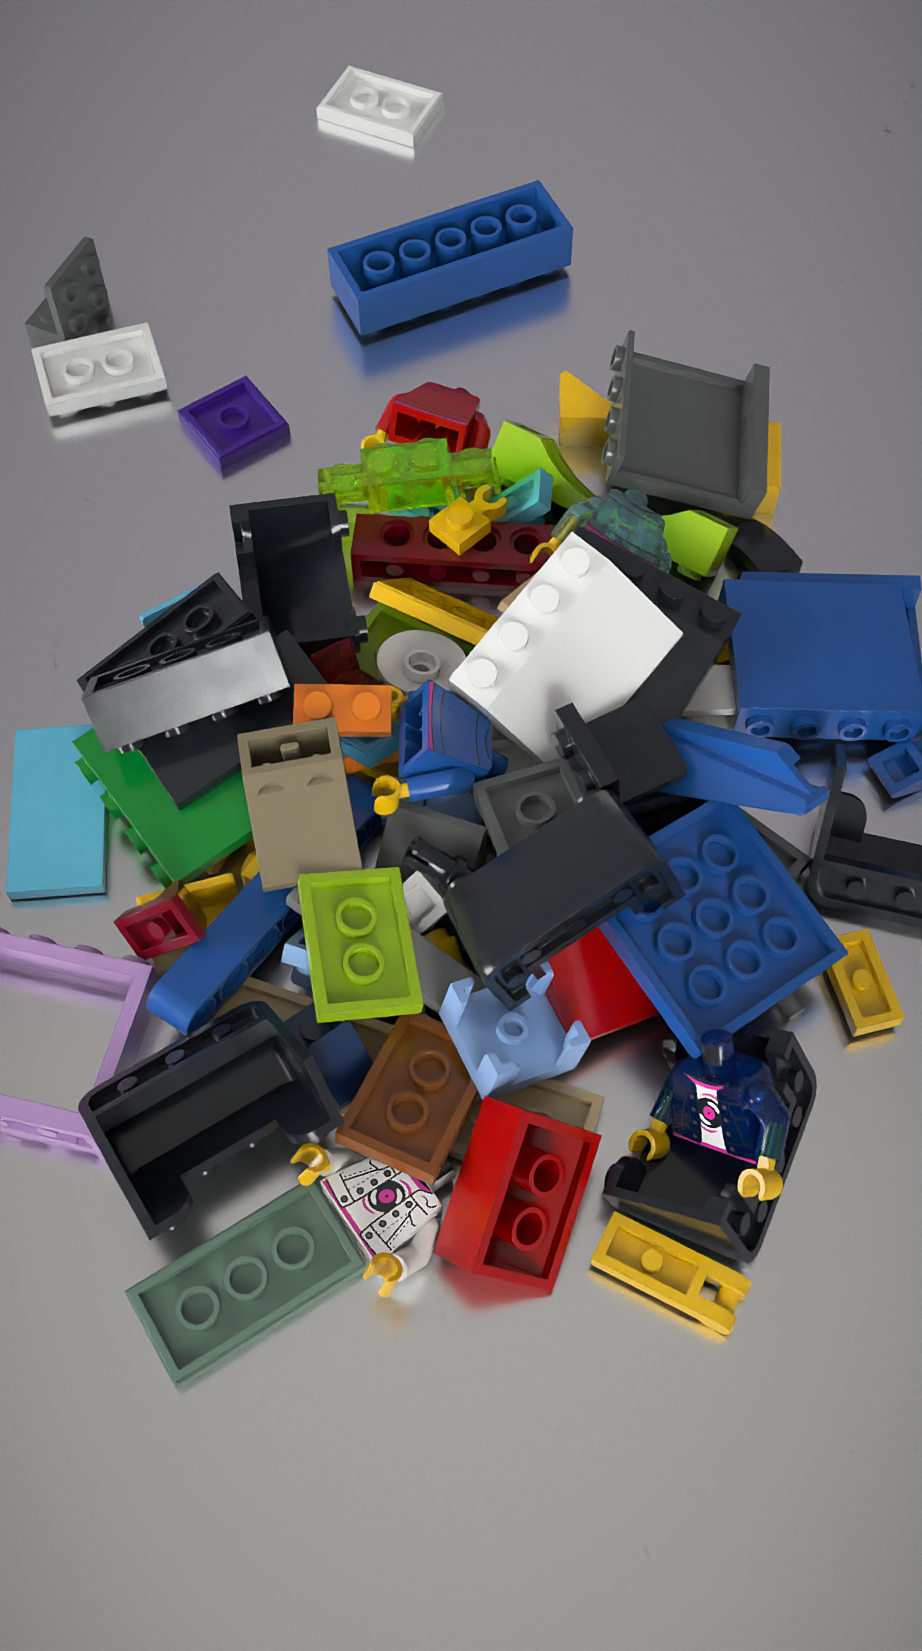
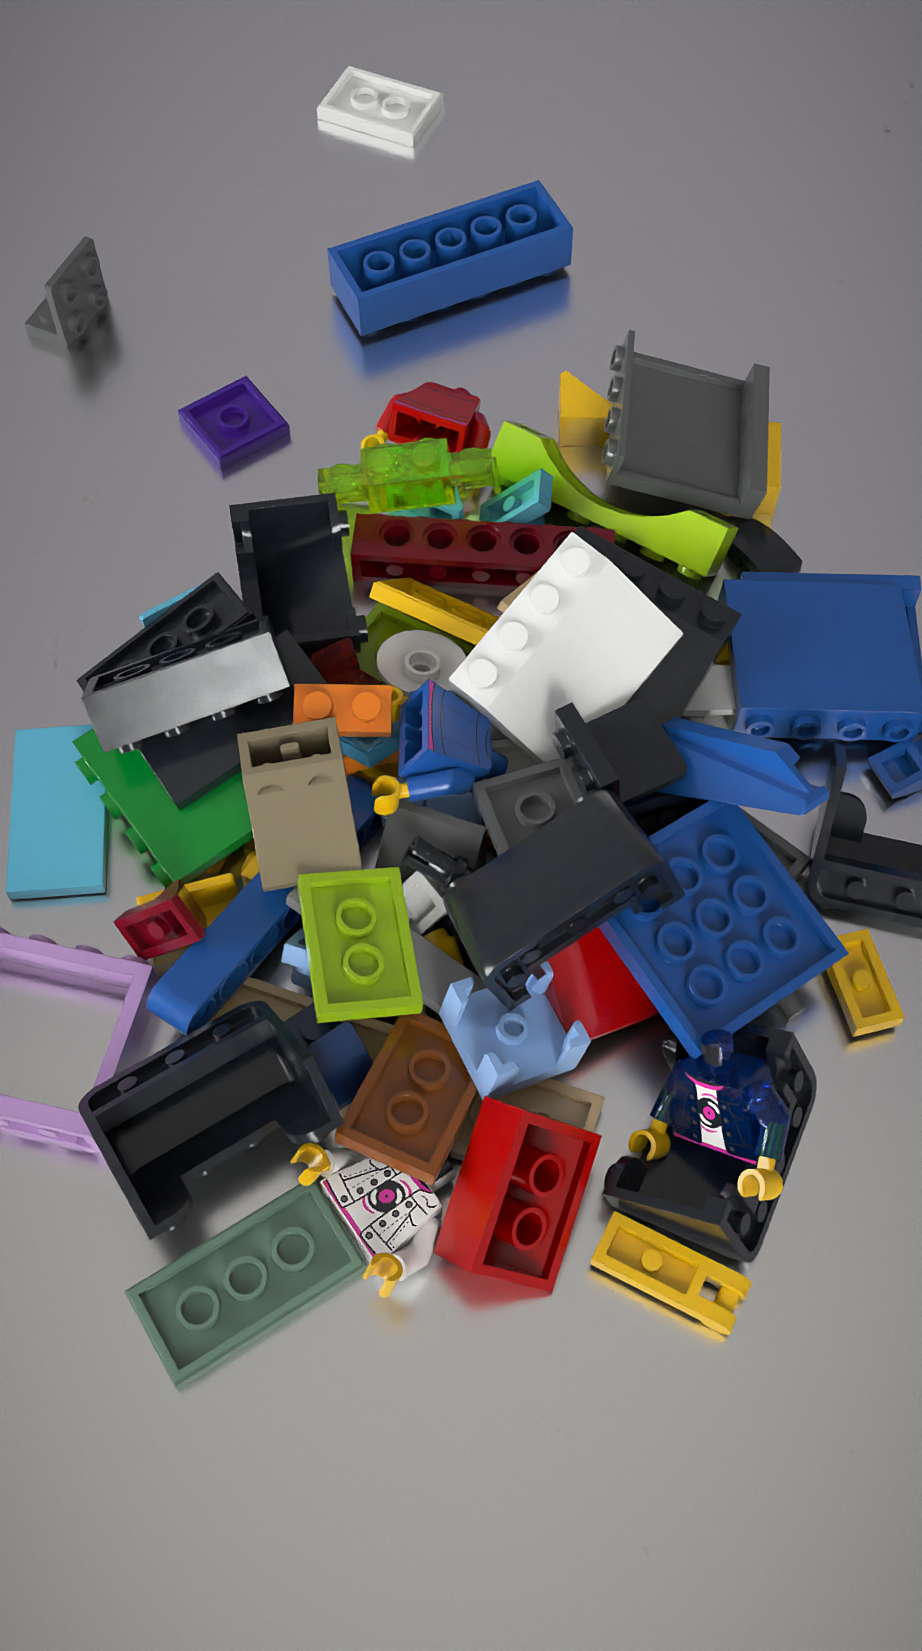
white plate [31,322,168,417] -> none
yellow plate [429,484,507,556] -> none
clear light blue torso [530,489,672,574] -> none

